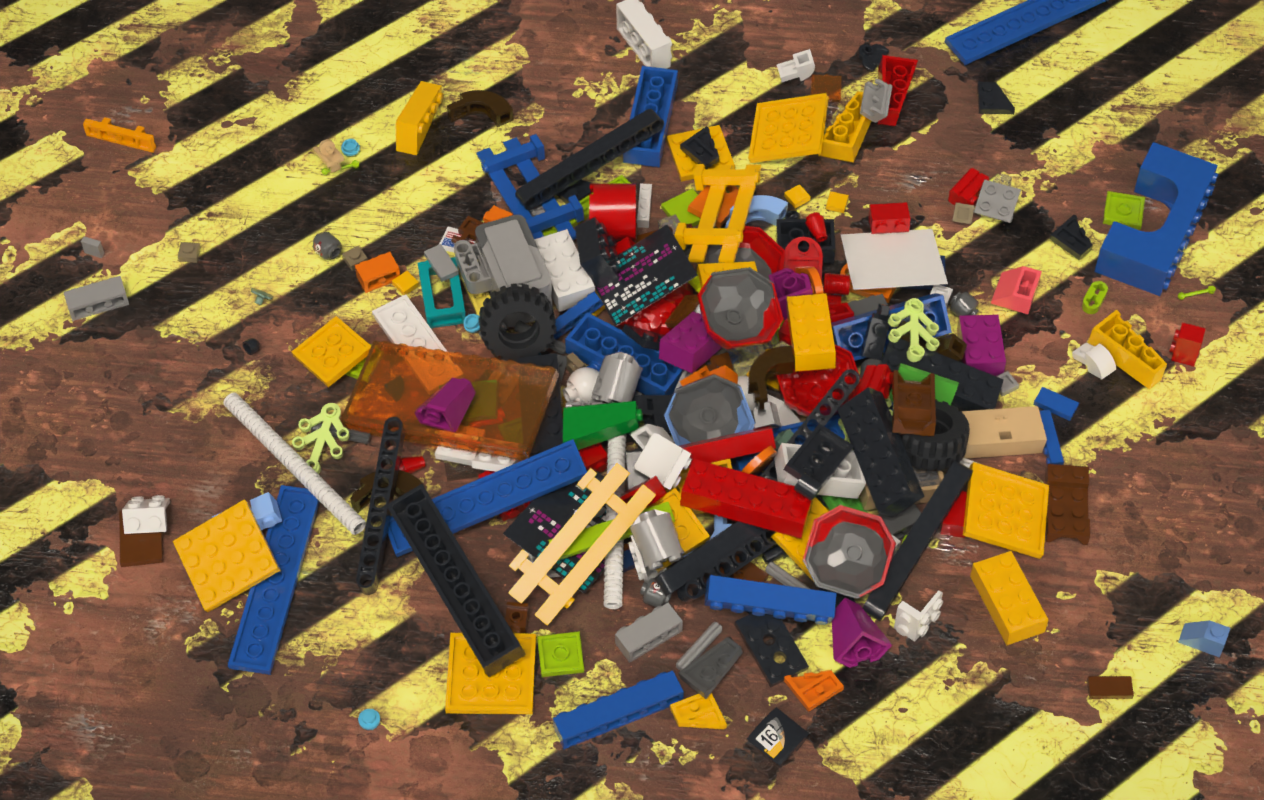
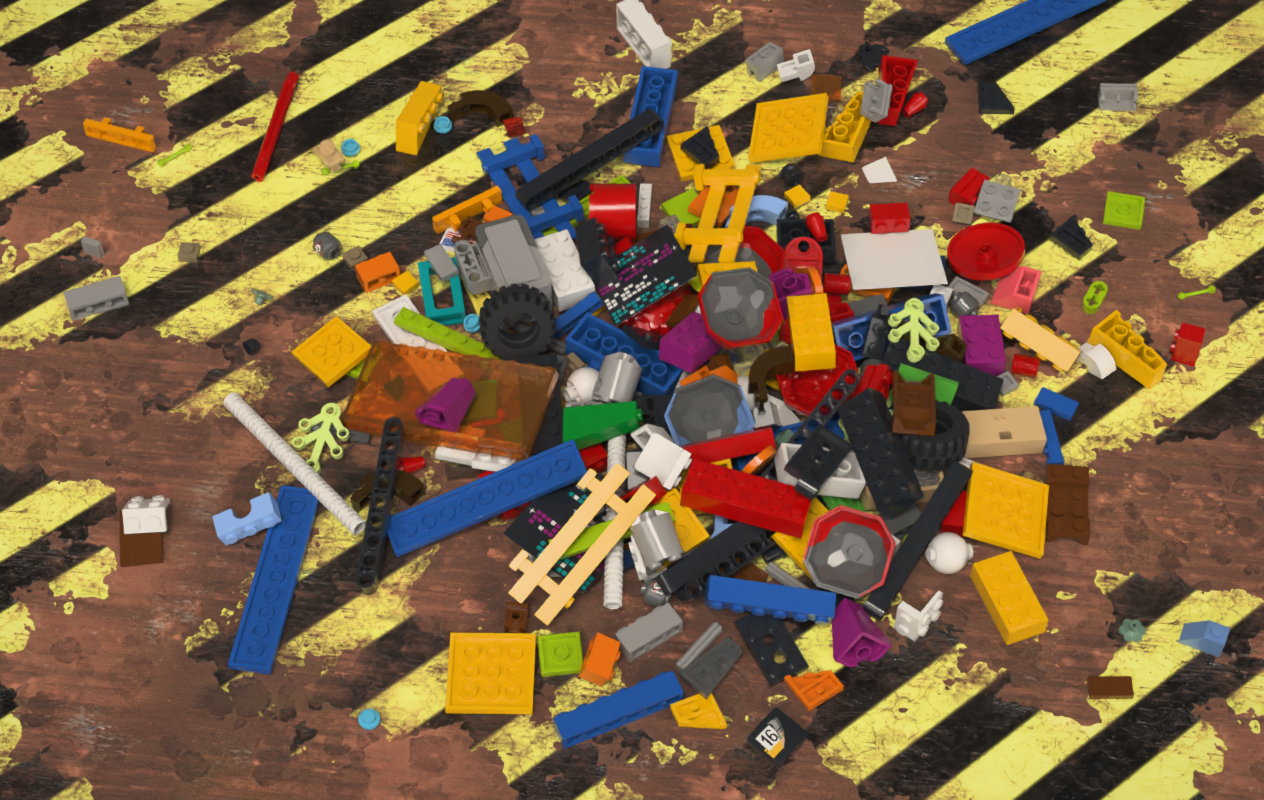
yellow plate [173,499,281,612] -> none
black brick [386,484,526,677] -> none
blue arch [1095,142,1219,296] -> none
none -> lime hinge [157,144,192,166]
none -> red piece [251,71,299,182]
none -> lime plate [394,307,502,371]
none -> light orange hinge [432,185,502,234]
none -> medium azure plate [434,116,452,133]
none -> clear red tile [503,117,525,138]
none -> orange brick [578,632,621,687]
none -> light grey hinge [745,42,784,82]
none -> black wheel [780,163,803,187]
none -> white sticker [862,157,897,183]
none -> red cone [901,92,928,118]
none -> white brick [925,532,973,574]
none -> red dish [947,222,1025,280]
none -> light grey tile [948,276,990,310]
none -> yellow wedge [1000,306,1082,372]
none -> red piece [1011,353,1040,378]
none -> light grey hinge [1097,83,1138,111]
none -> sand green plant [1118,619,1146,642]

